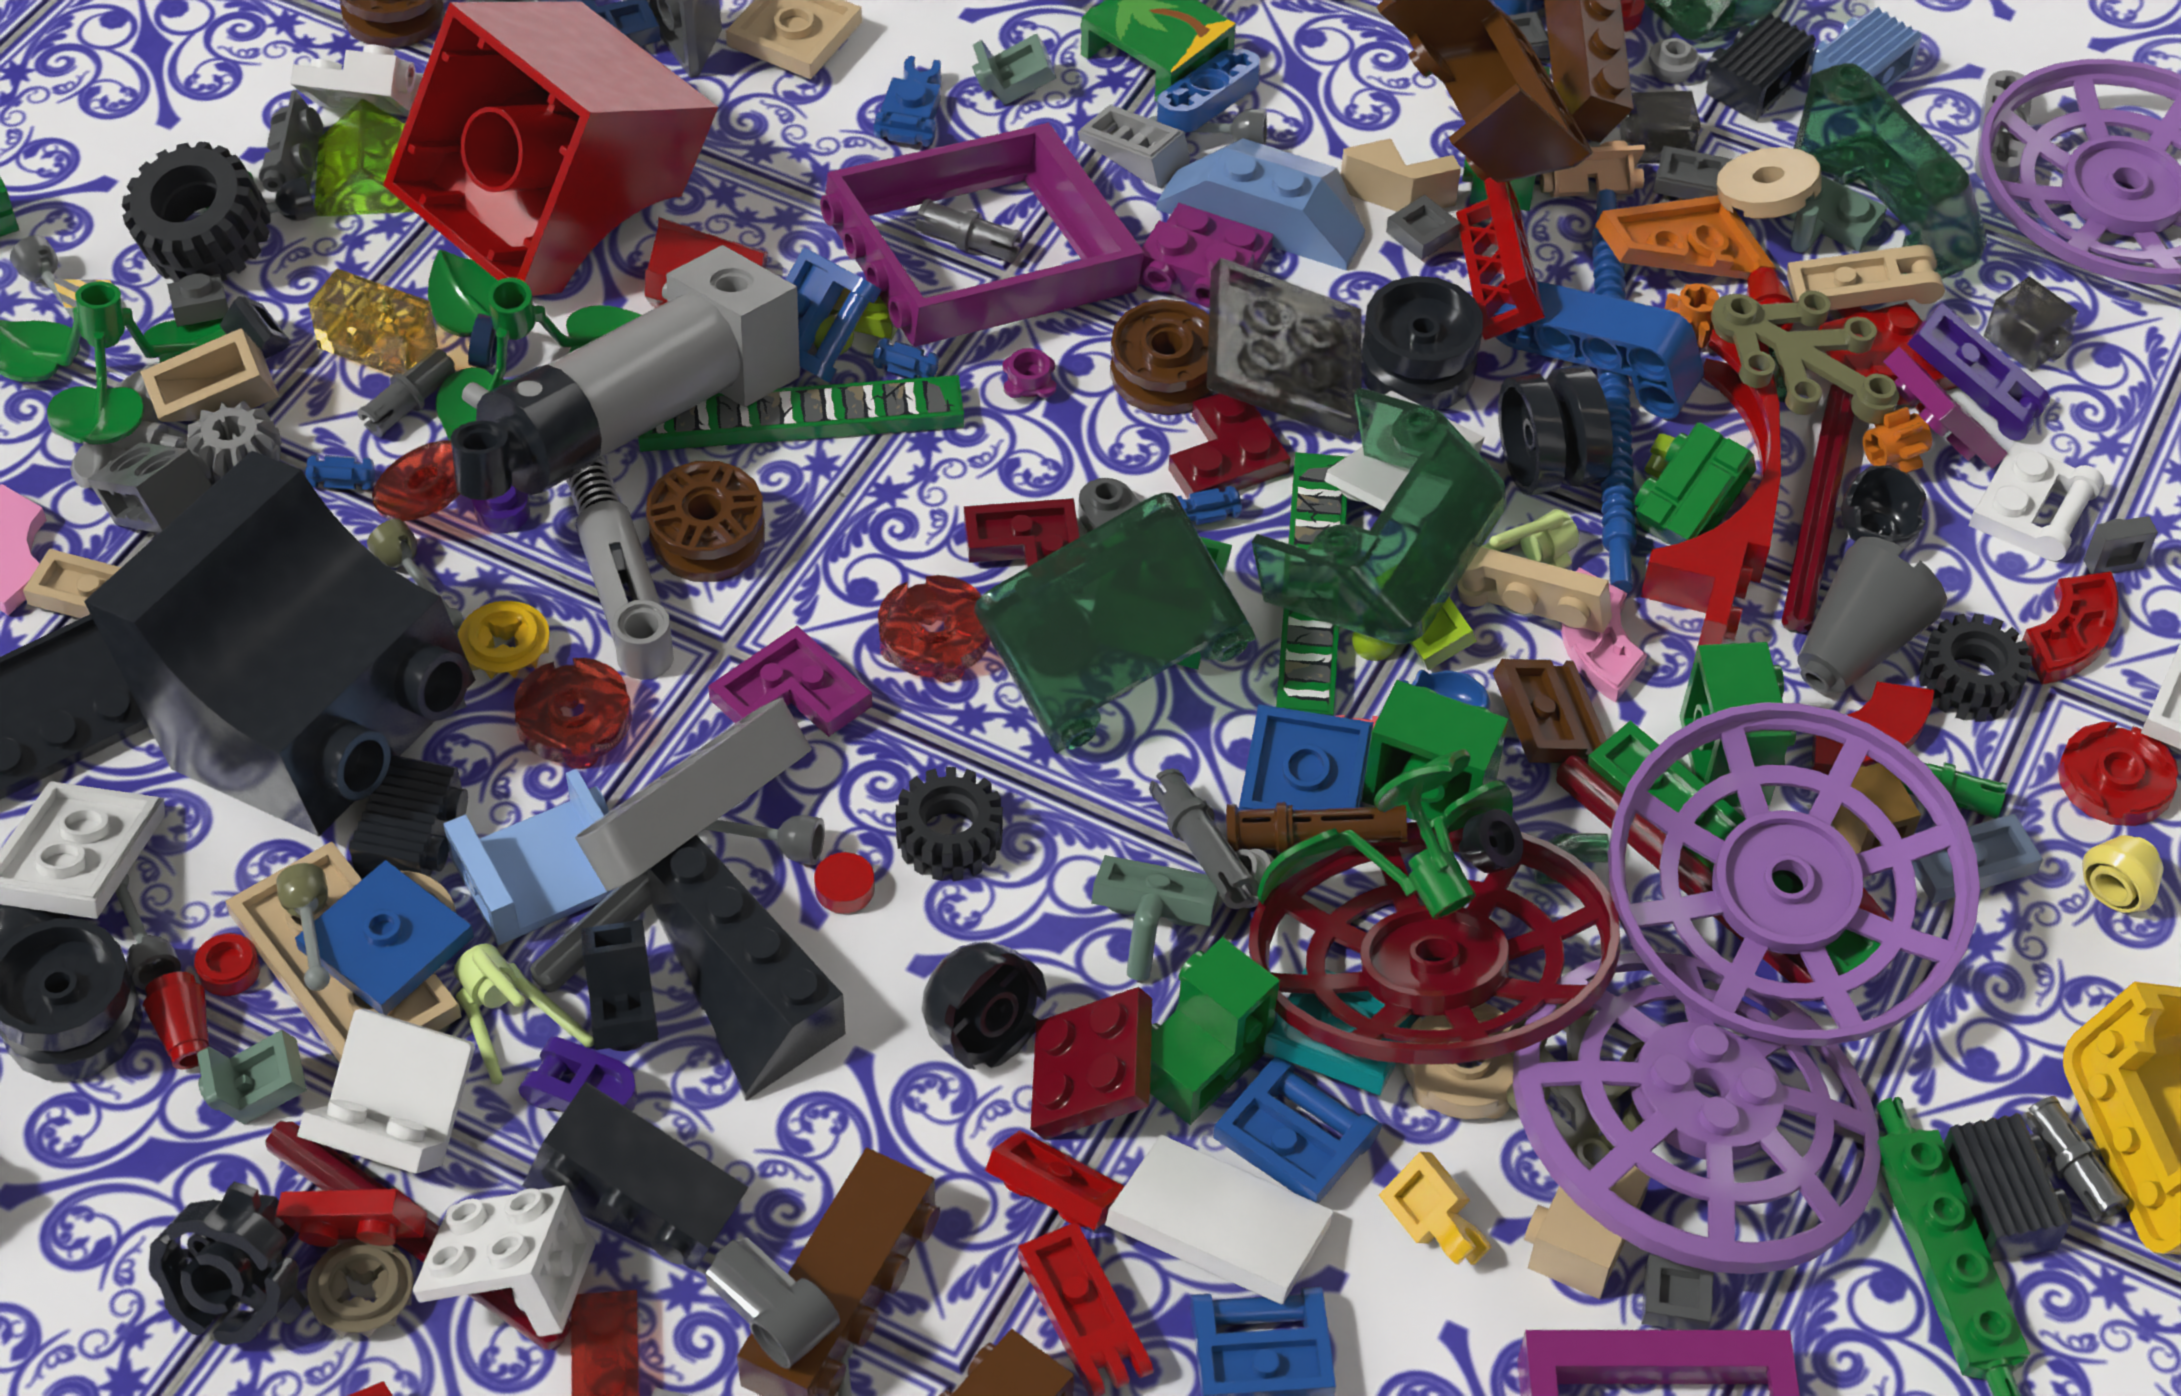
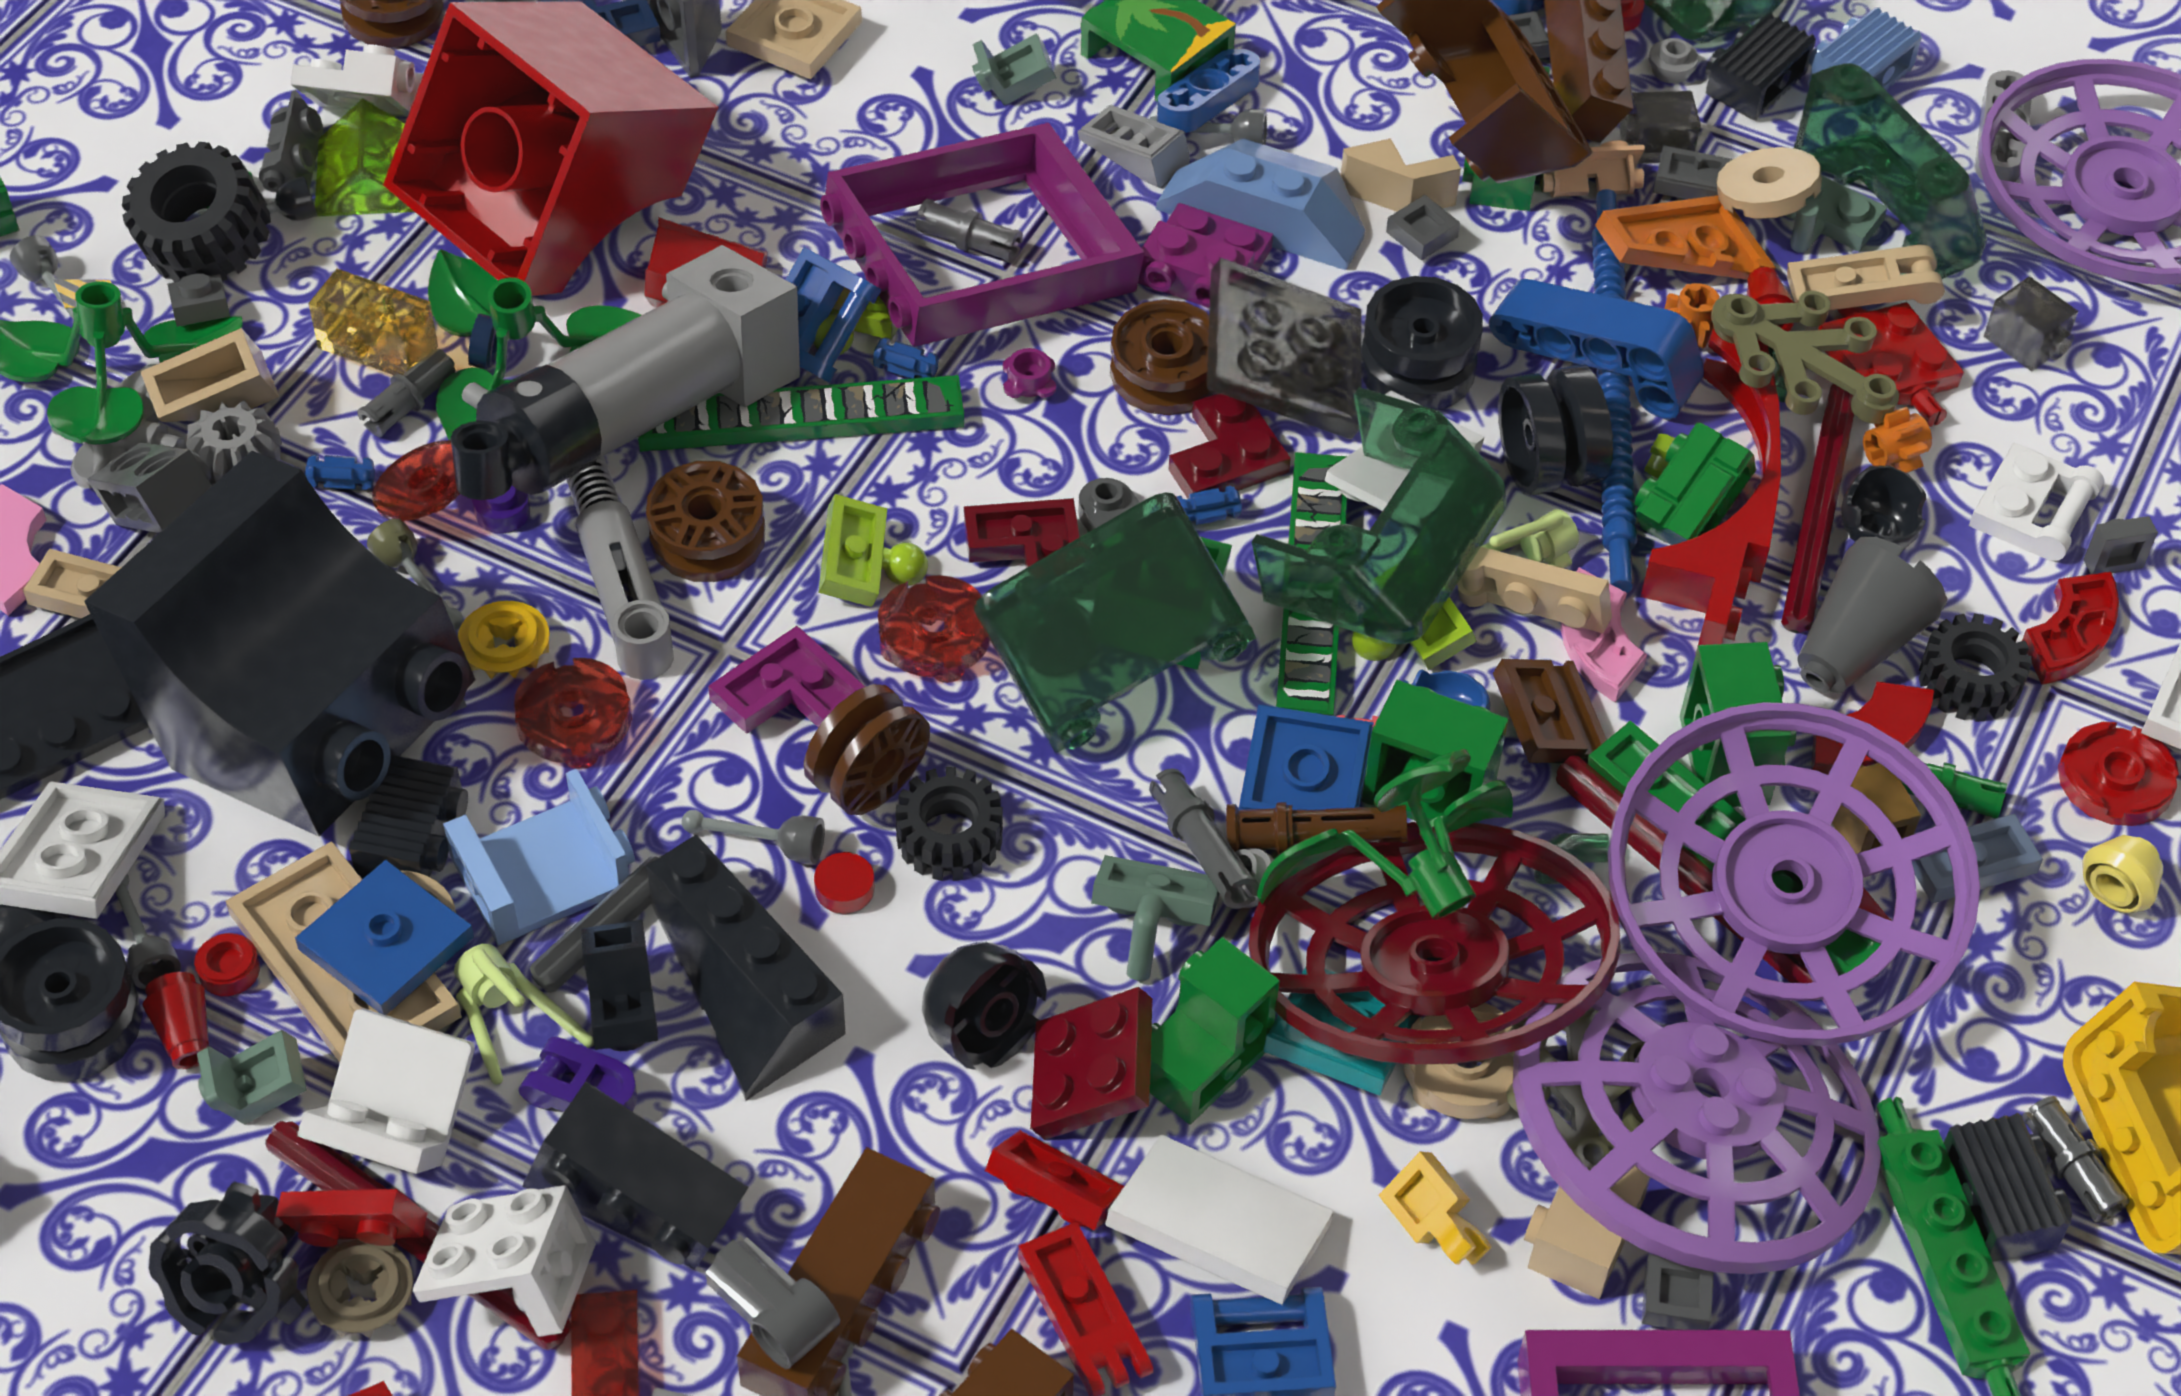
black slope [220,296,291,359] -> none
hinge [276,863,330,991] -> none
light grey beam [575,698,812,891] -> none
blue piece [874,111,936,147] -> none
blue plate [880,56,941,122] -> none
blue plate [1213,1057,1382,1204] -> none
red fence [1456,177,1545,341] -> none
black tile [1459,809,1523,874] -> none
magenta plate [1883,347,2008,469] -> none
dark purple plate [1907,302,2050,441] -> none
none -> reddish brown wheel [803,684,930,815]
none -> lime plate [818,494,928,607]

